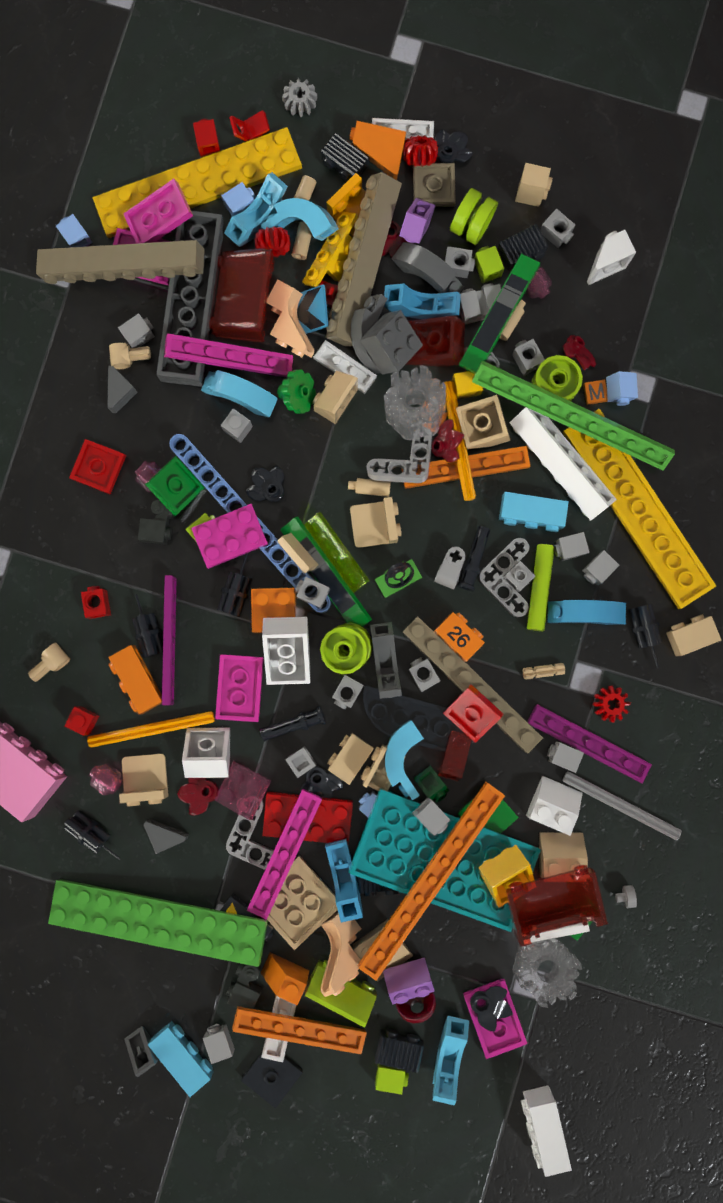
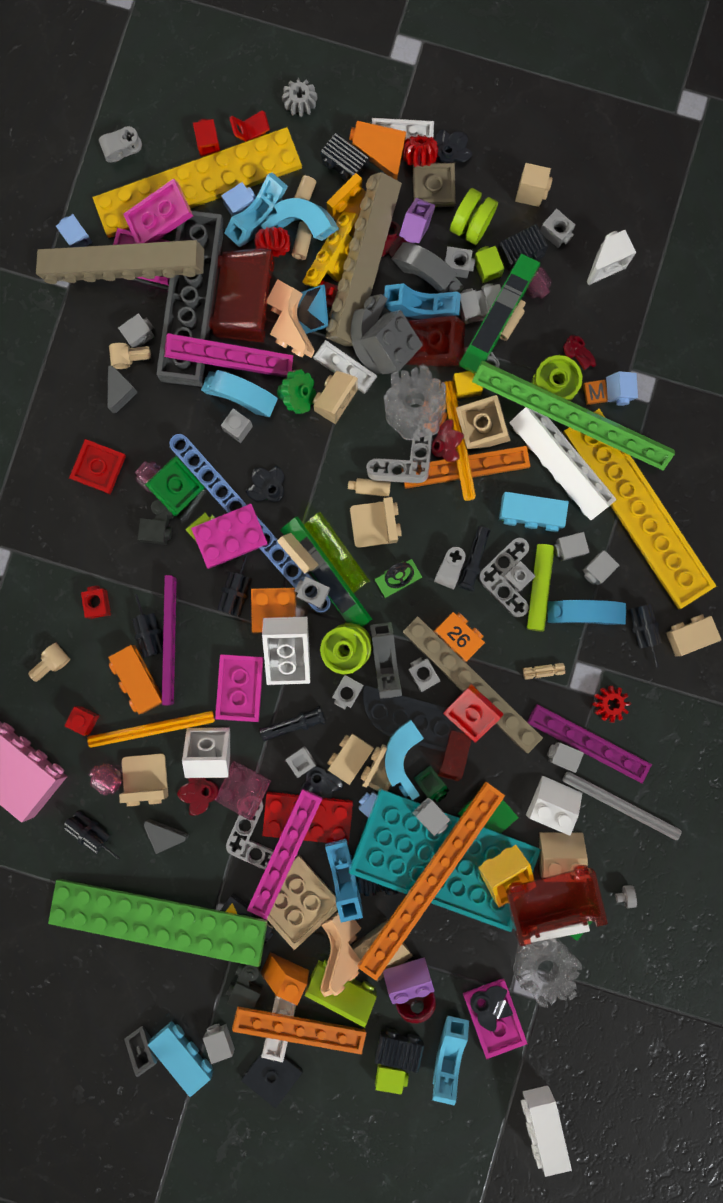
light grey brick [512,339,545,376] -> none
none -> light grey piece [99,126,142,163]

